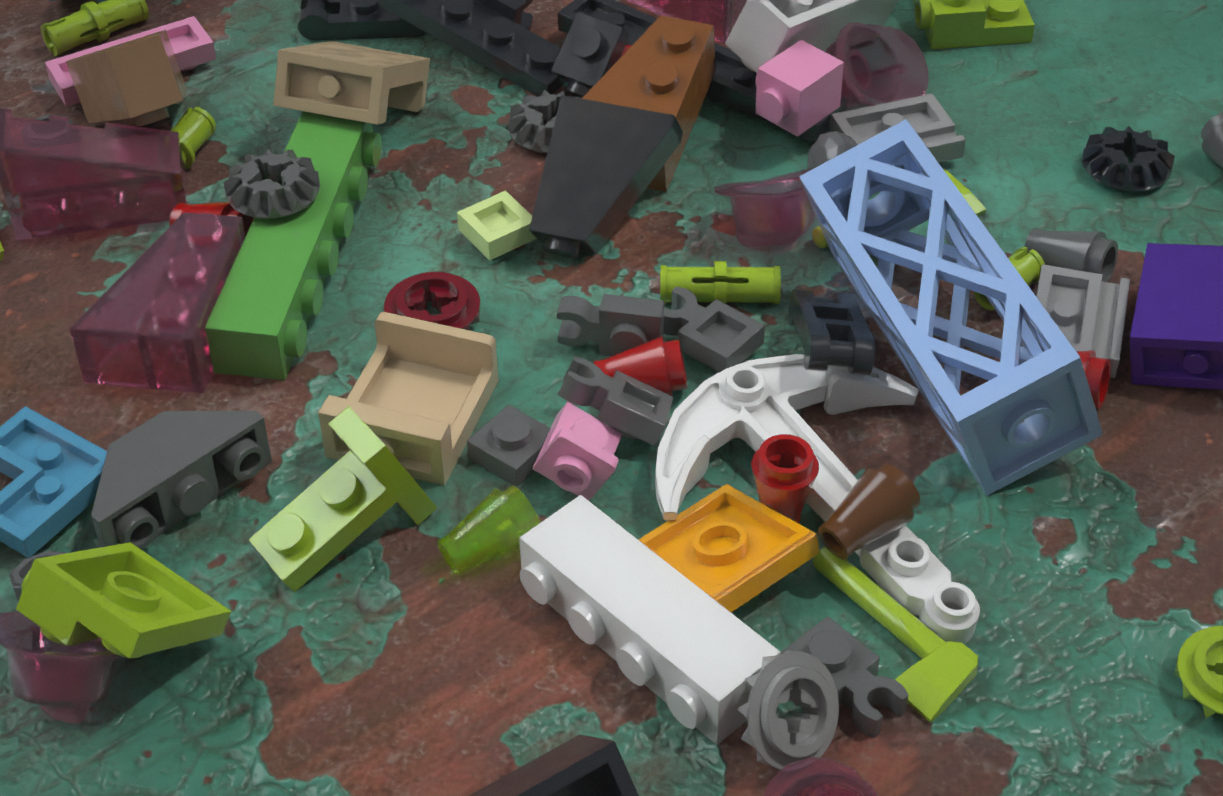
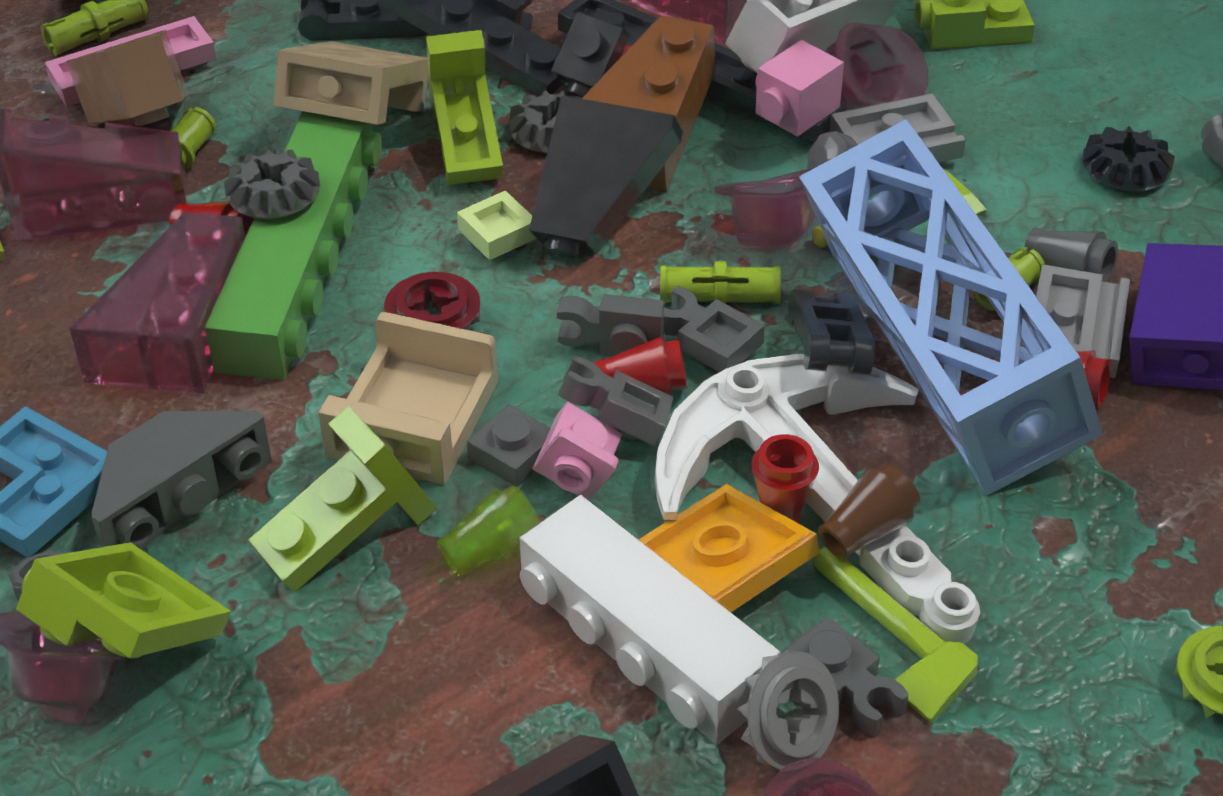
none -> lime bracket [426,30,503,185]

